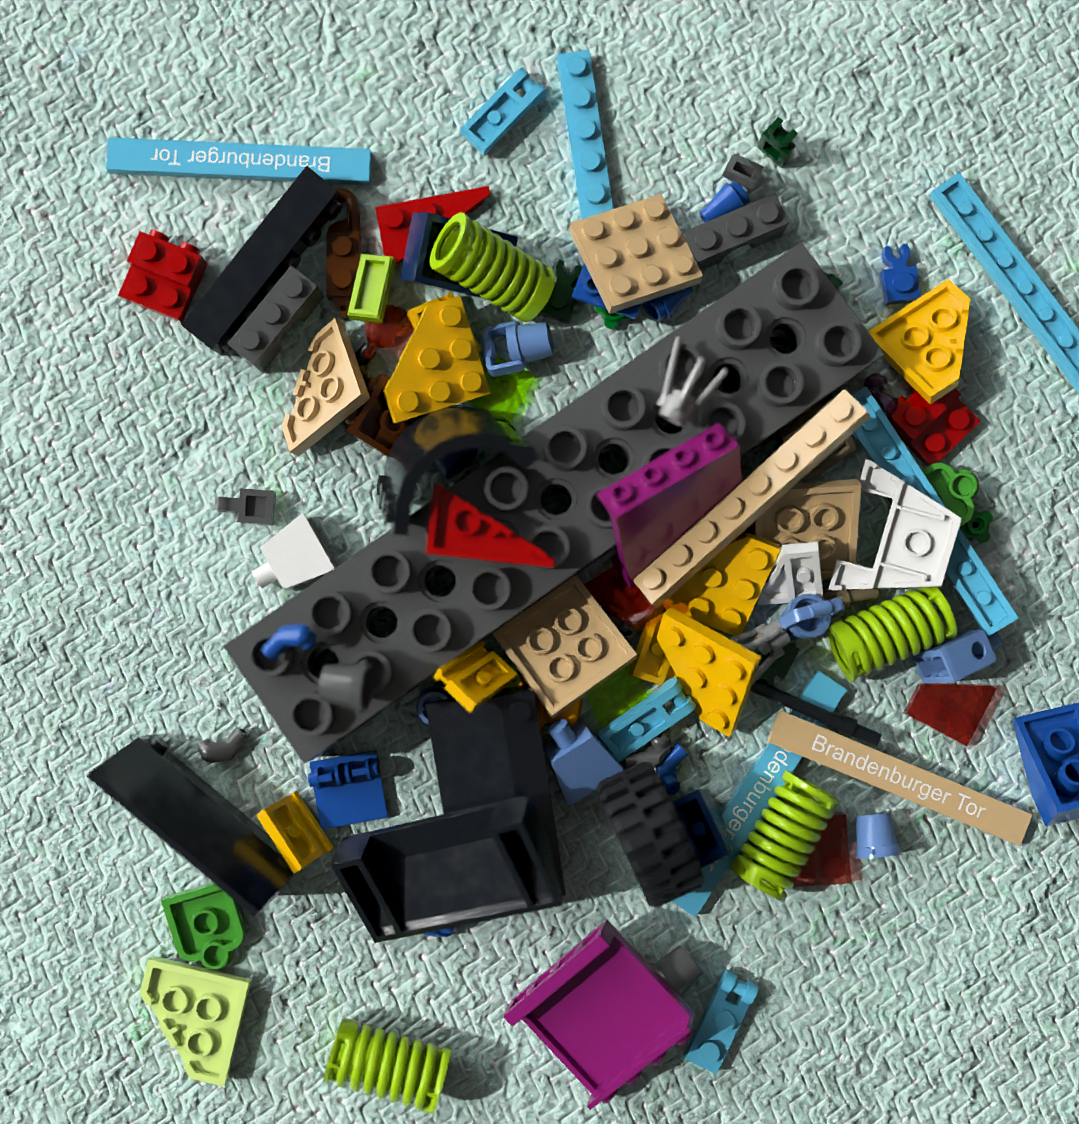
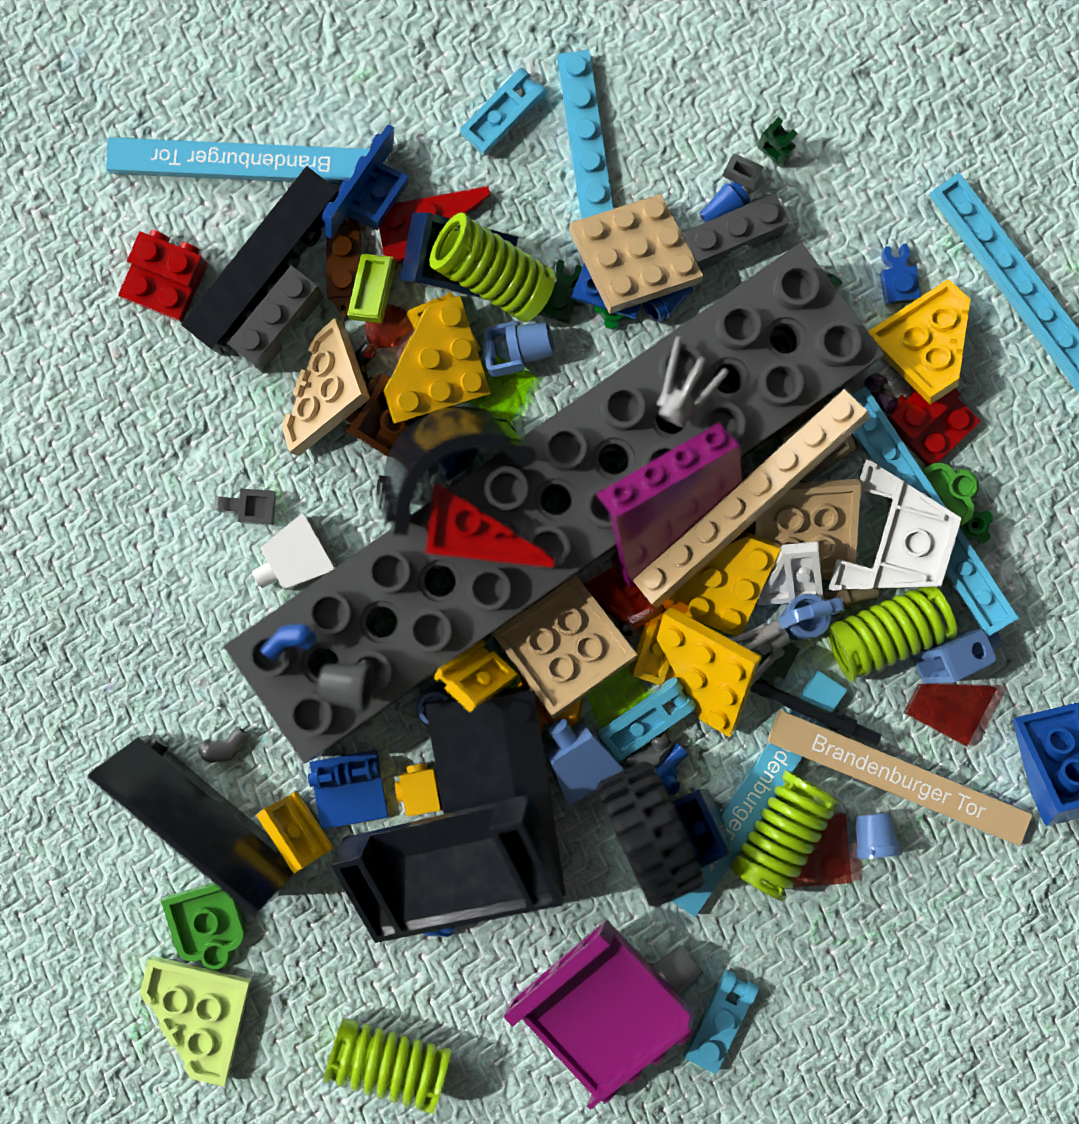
none -> blue bracket [322,124,408,239]
none -> yellow brick [395,762,442,817]

